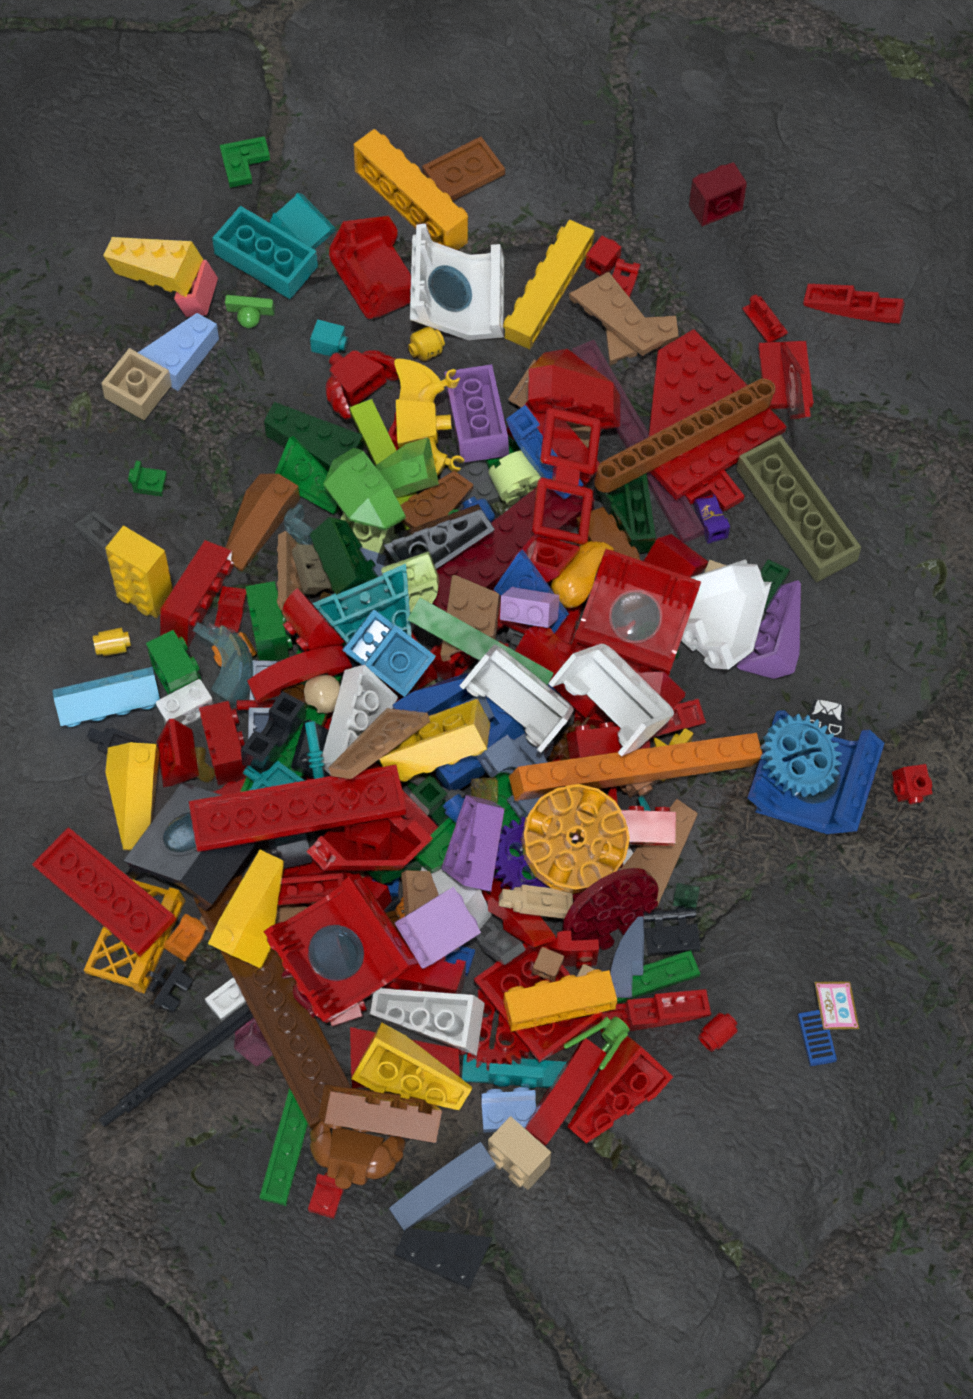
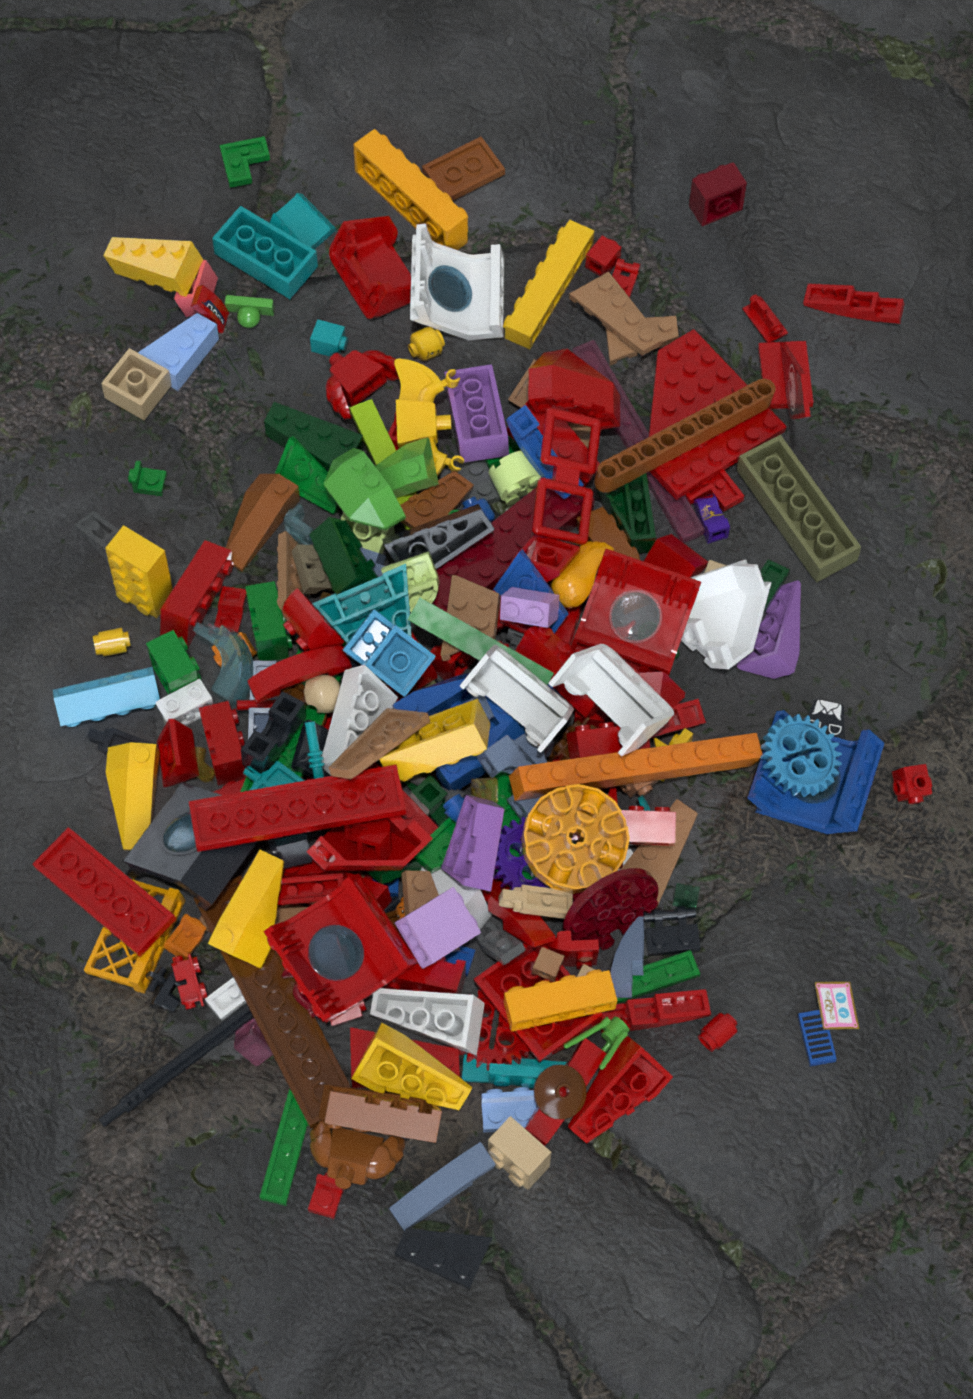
none -> red hinge [171,951,207,1009]
none -> red slope [191,284,229,334]
none -> reddish brown dish [534,1065,587,1119]

